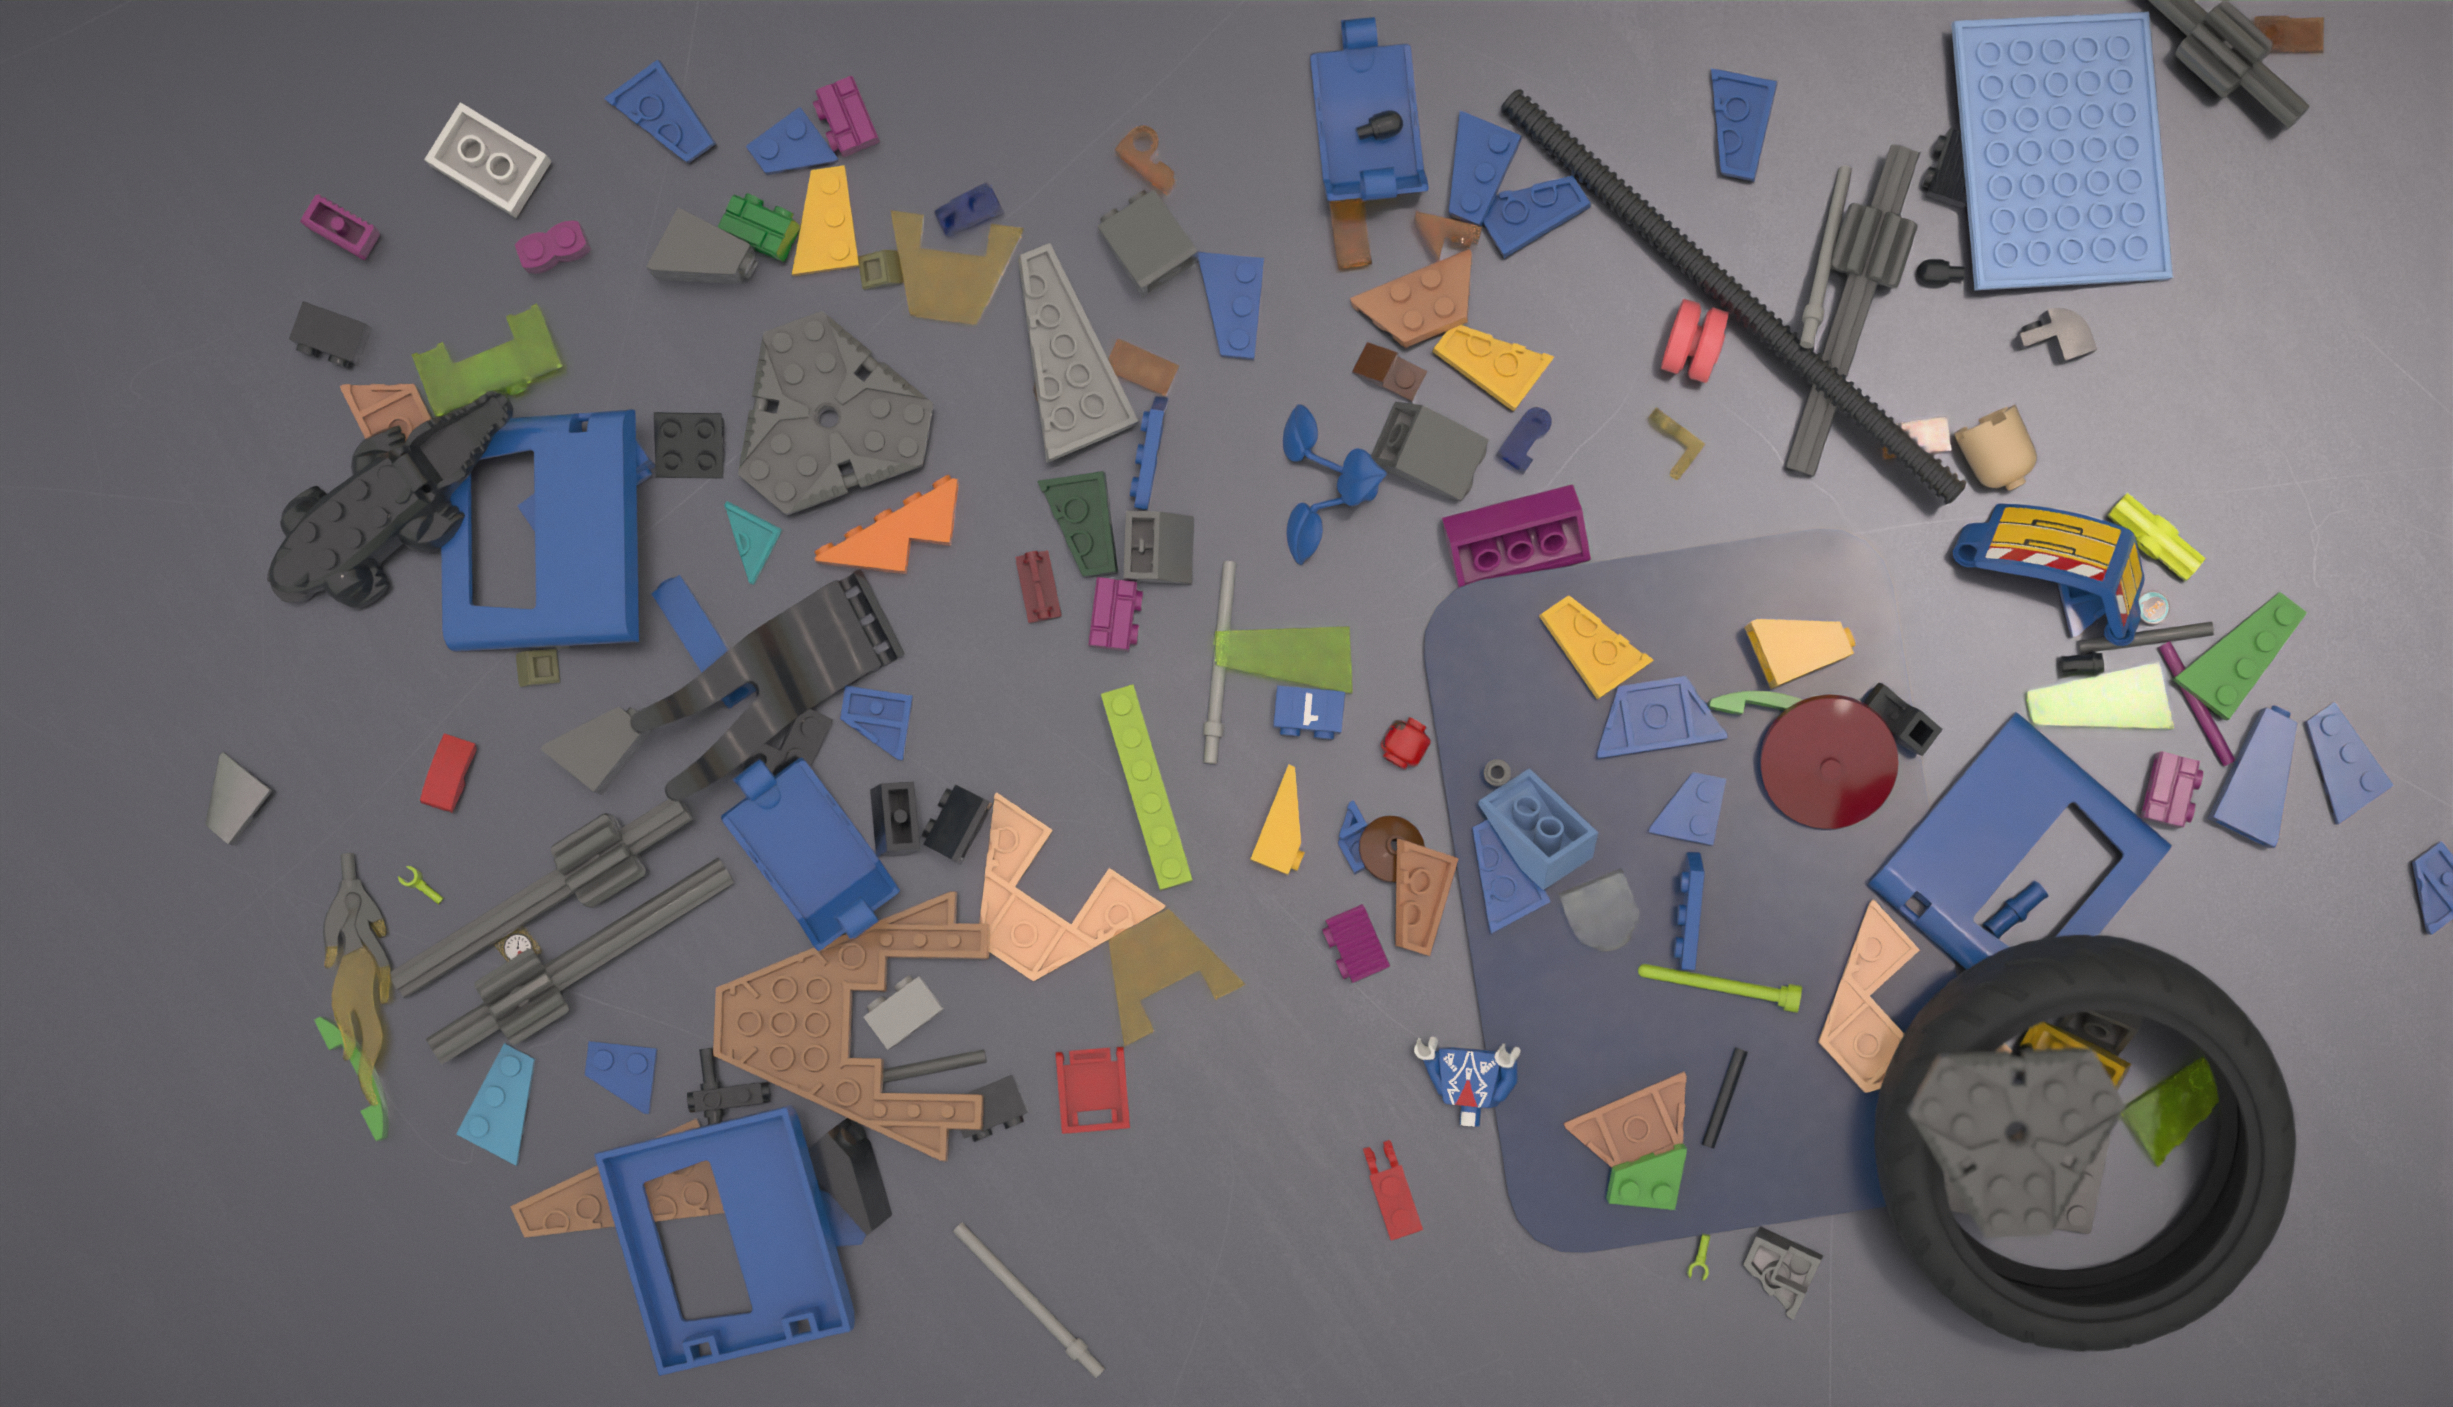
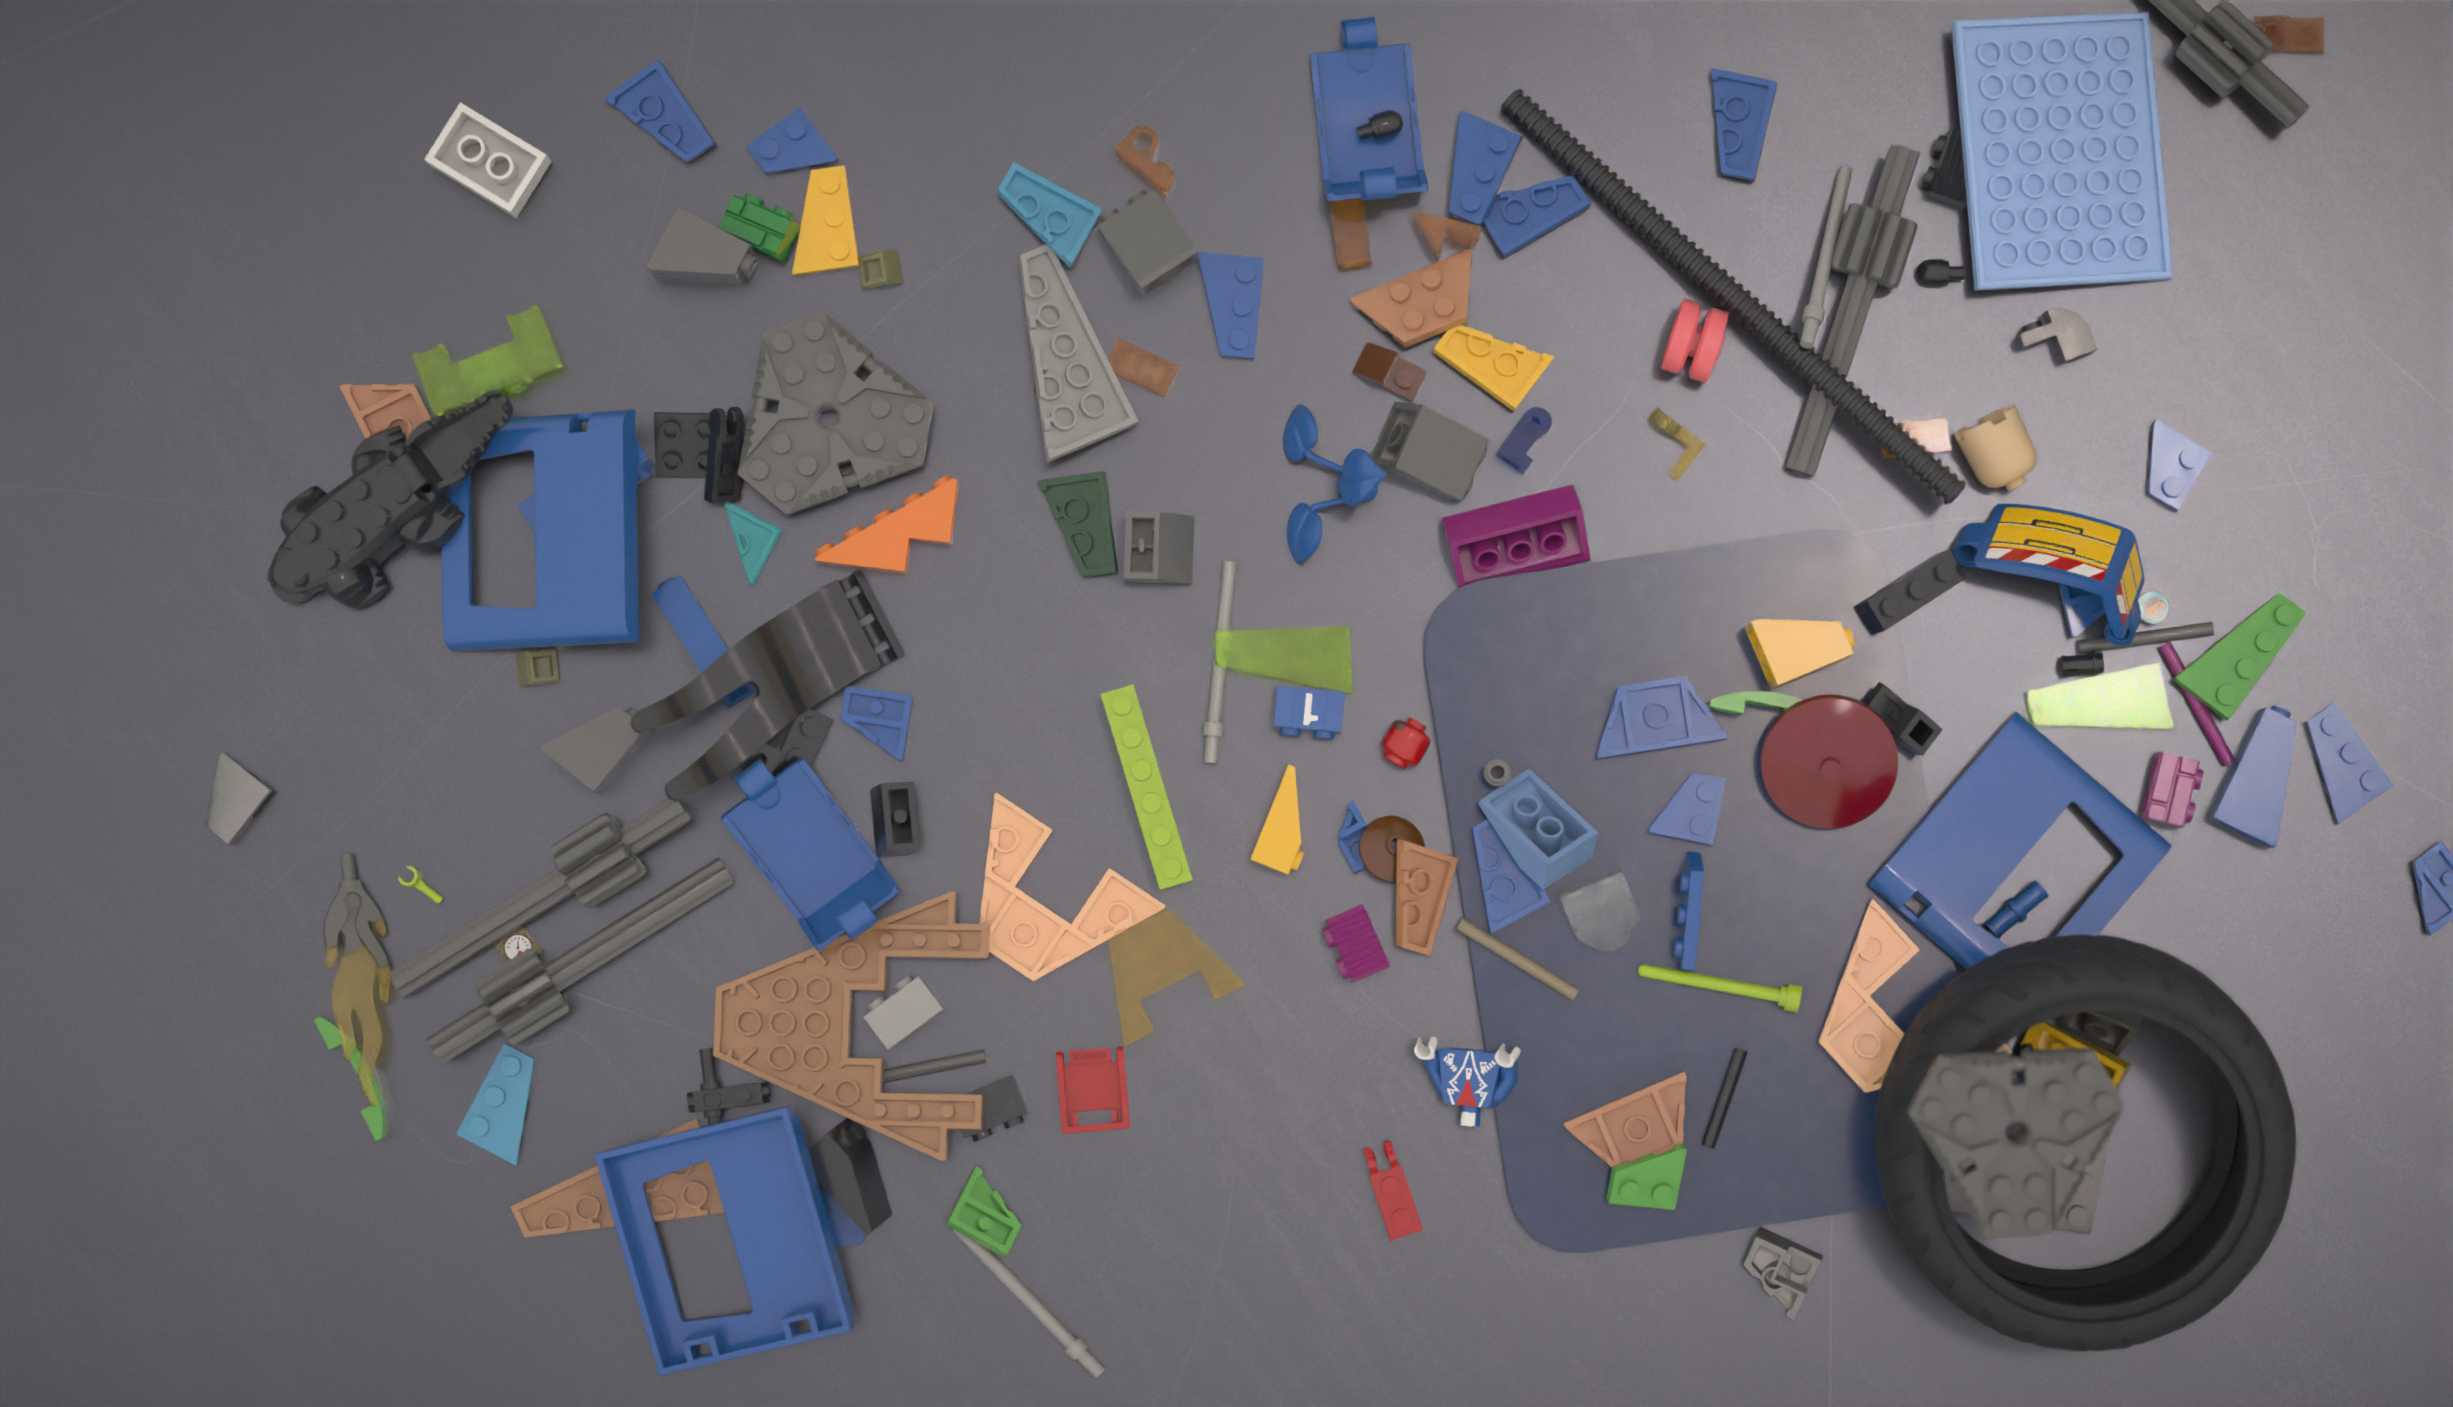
black brick [289,301,372,368] -> none
magenta brick [300,194,380,260] -> none
red slope [420,734,477,813] -> none
magenta brick [514,221,591,274] -> none
blue wing [585,1041,658,1114] -> none
magenta brick [812,76,880,157] -> none
clear yellow wing [890,210,1024,325] -> none
black slope [921,784,993,865] -> none
clear blue leg [934,182,1005,237] -> none
dark red hinge [1015,550,1062,623] -> none
magenta brick [1088,577,1143,652] -> none
blue wing [1130,396,1169,510] -> none
yellow wing [1539,595,1654,700] -> none
lime hand [1687,1234,1711,1281] -> none
neon yellow piece [2107,493,2206,581] -> none
clear neon green wing [2122,1056,2219,1167] -> none
none -> black hinge [704,407,745,503]
none -> bright green wing [945,1166,1022,1257]
none -> dark azure wing [997,162,1103,268]
none -> dark tan bar [1456,918,1579,1001]
none -> black brick [1855,549,1966,635]
none -> wing [2147,419,2212,512]

